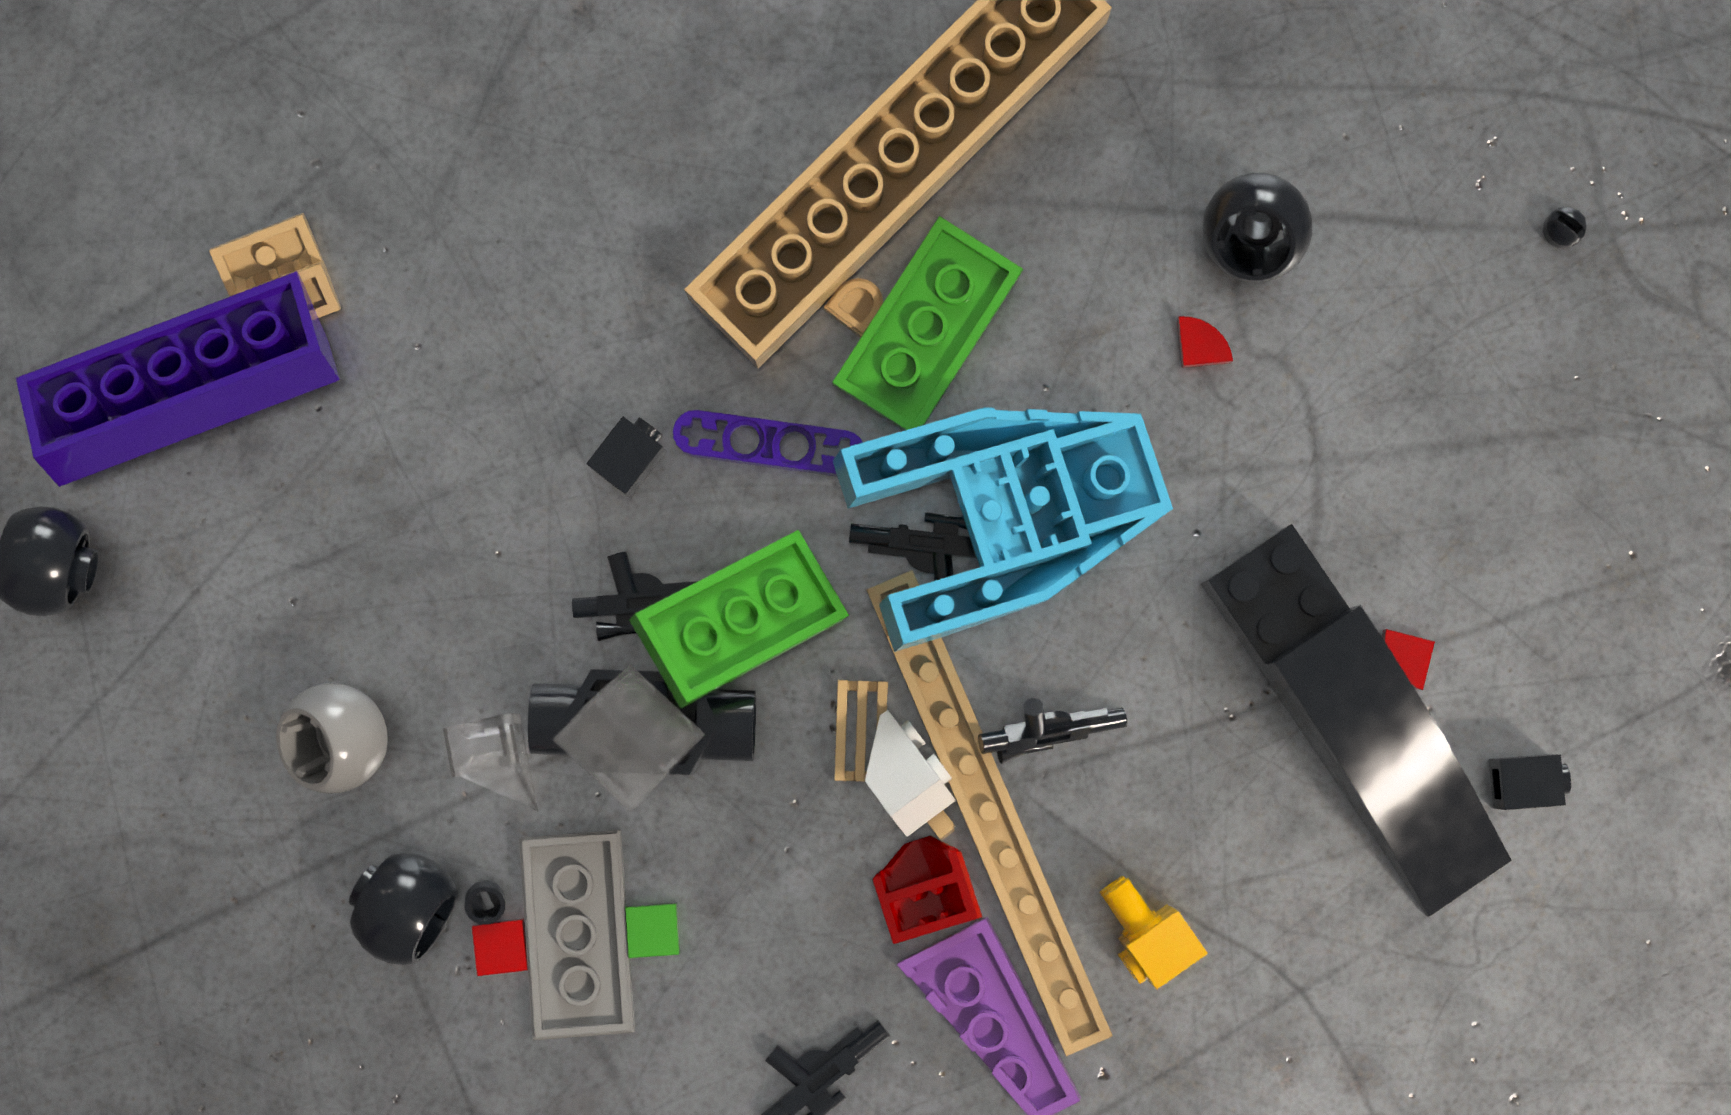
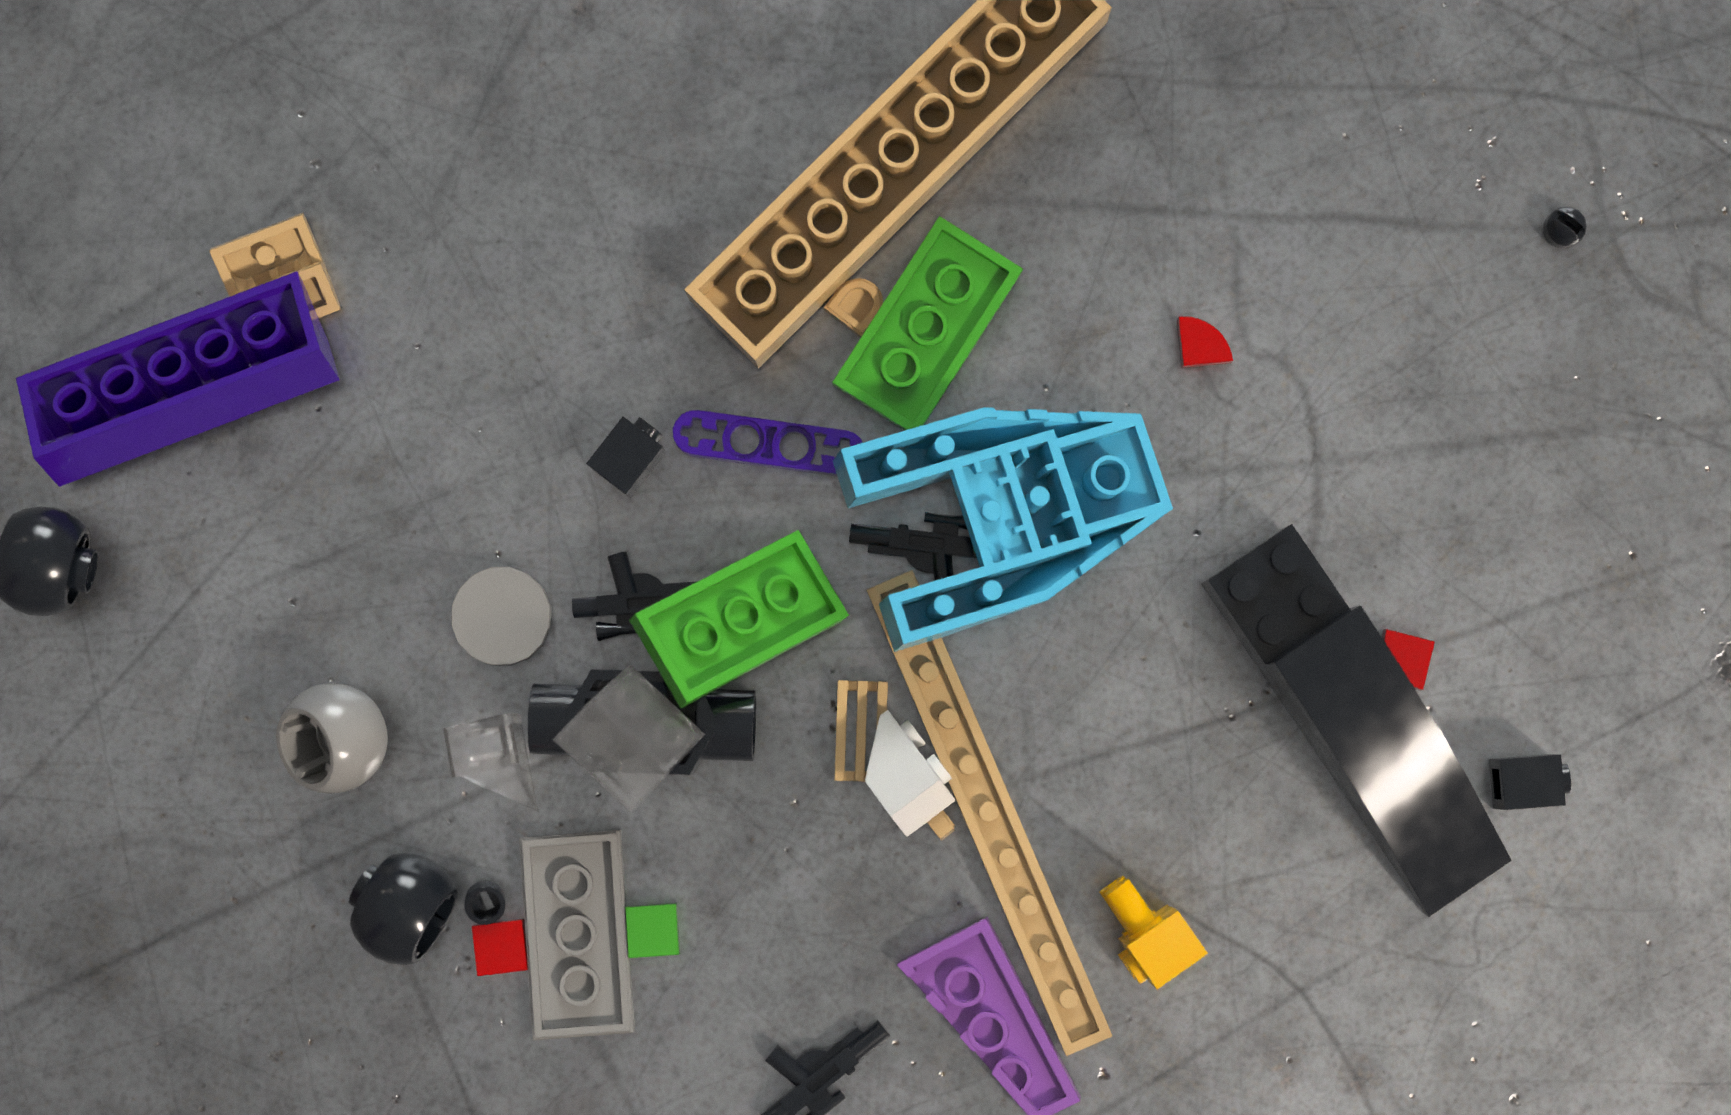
red slope [872,835,982,944] -> none
black piece [978,698,1127,764] -> none
black wheel [1202,173,1313,282] -> none
none -> light grey tile [451,567,552,666]

